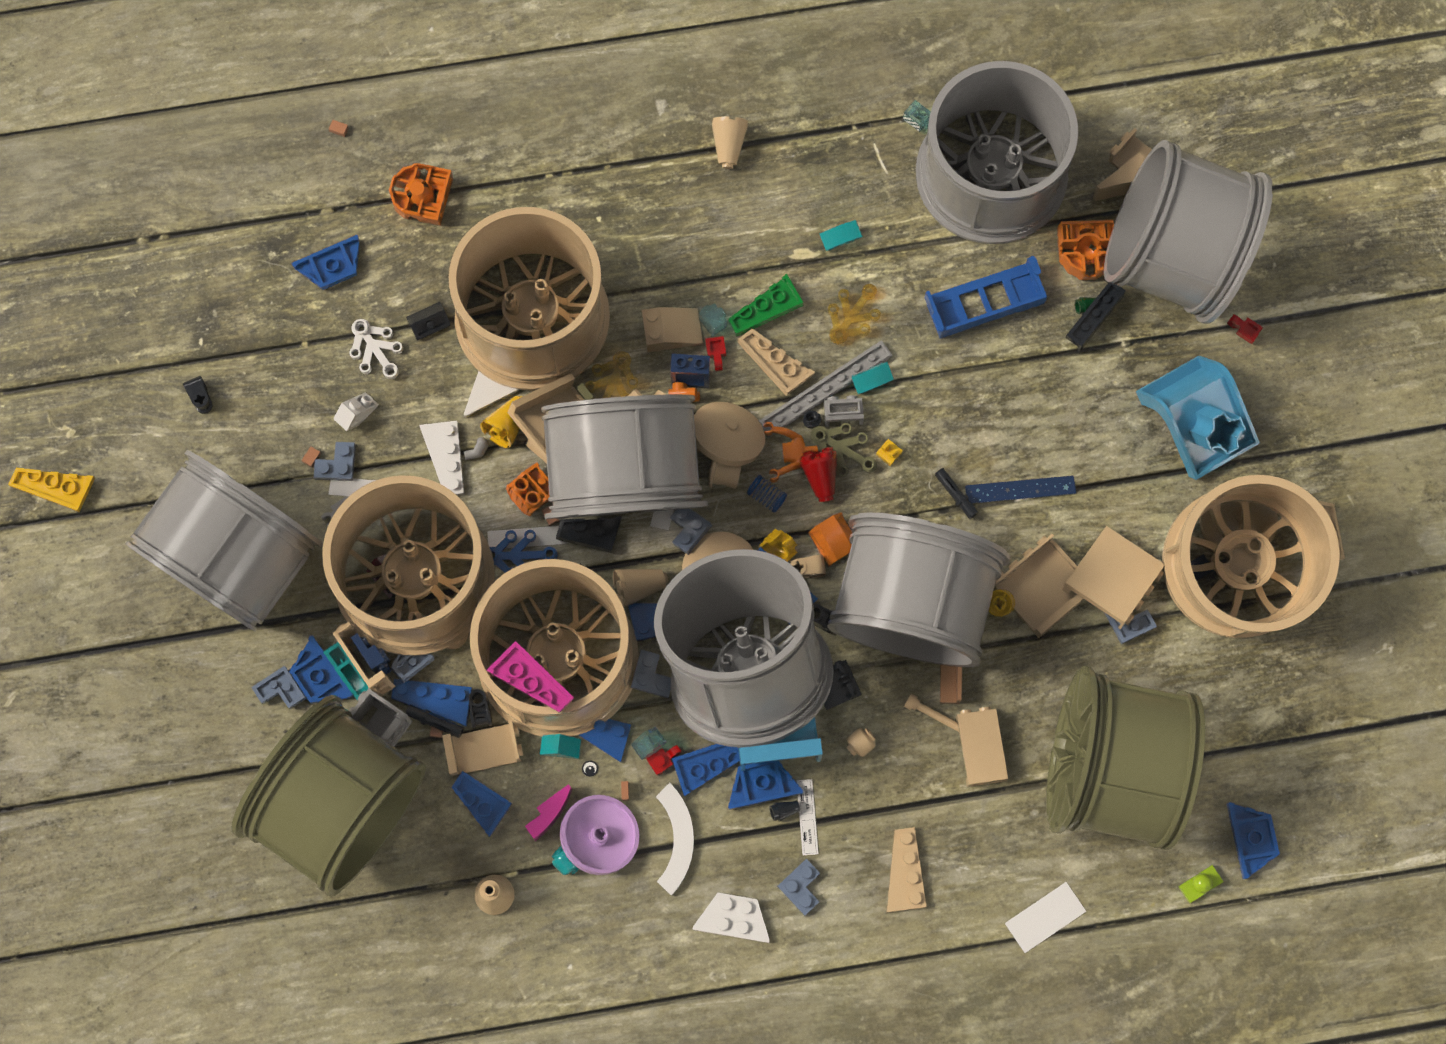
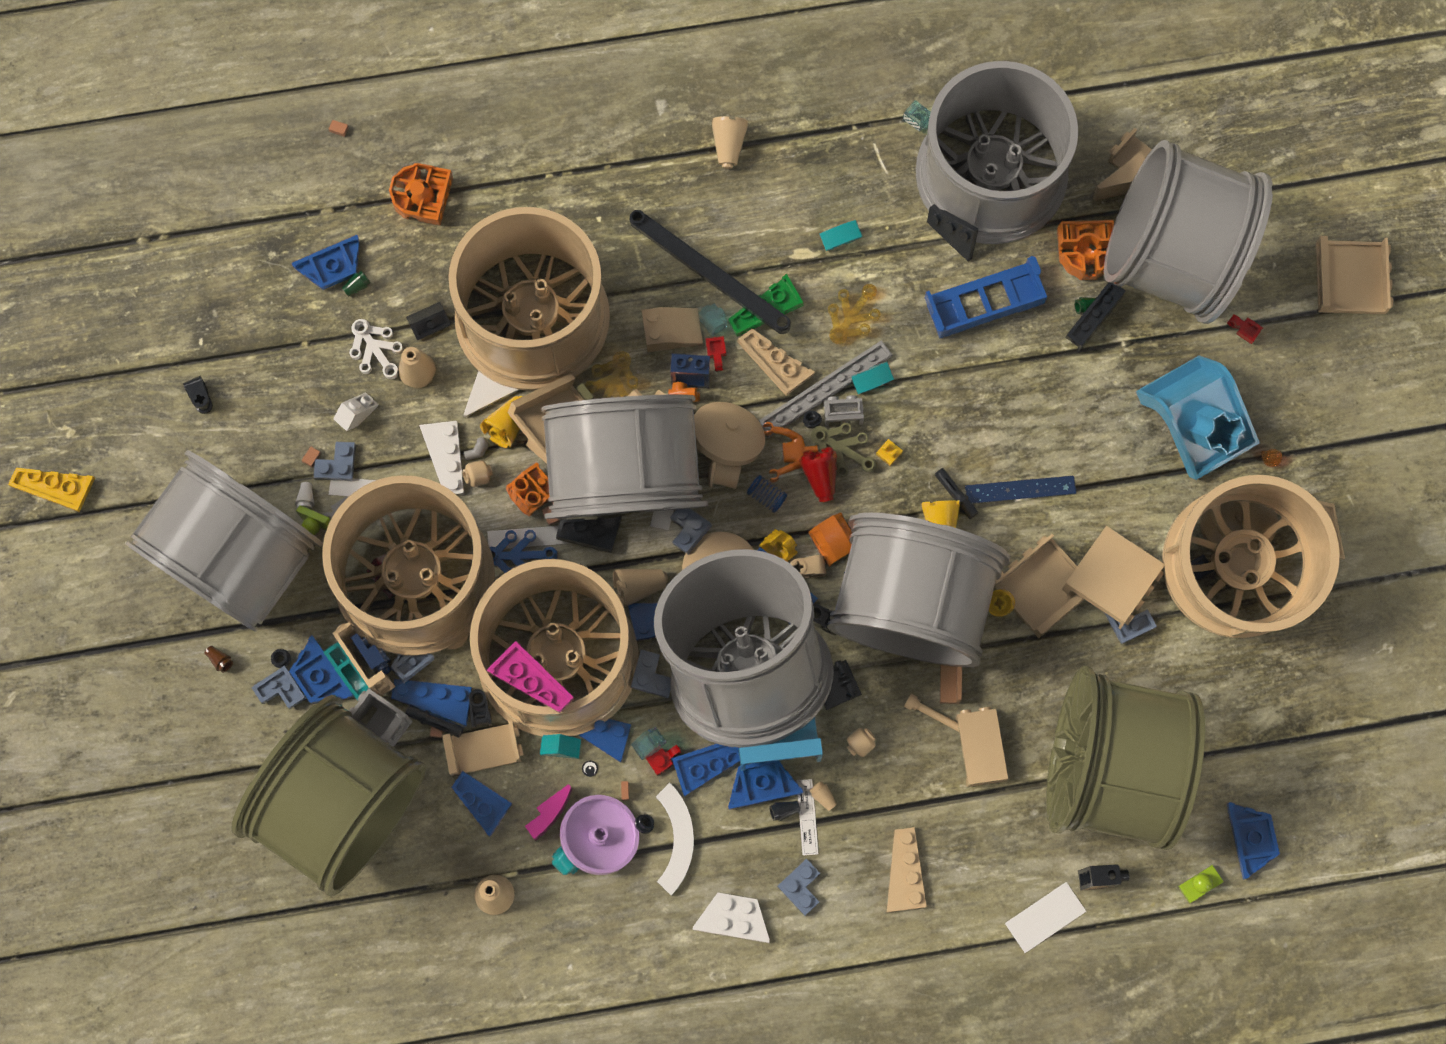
none -> reddish brown cone [204,646,233,673]
none -> black plate [271,649,291,668]
none -> white cone [295,482,315,510]
none -> lime tile [296,505,331,535]
none -> dark green cone [342,271,371,297]
none -> tan cone [398,347,436,389]
none -> tan head [463,460,492,487]
none -> black piece [629,210,791,334]
none -> black plate [635,814,654,834]
none -> tan cone [809,781,837,811]
none -> yellow cone [921,500,960,528]
none -> black wing [927,204,979,261]
none -> black torso [1078,864,1129,891]
none -> clear orange plate [1261,449,1282,467]
none -> tan panel [1316,236,1393,314]

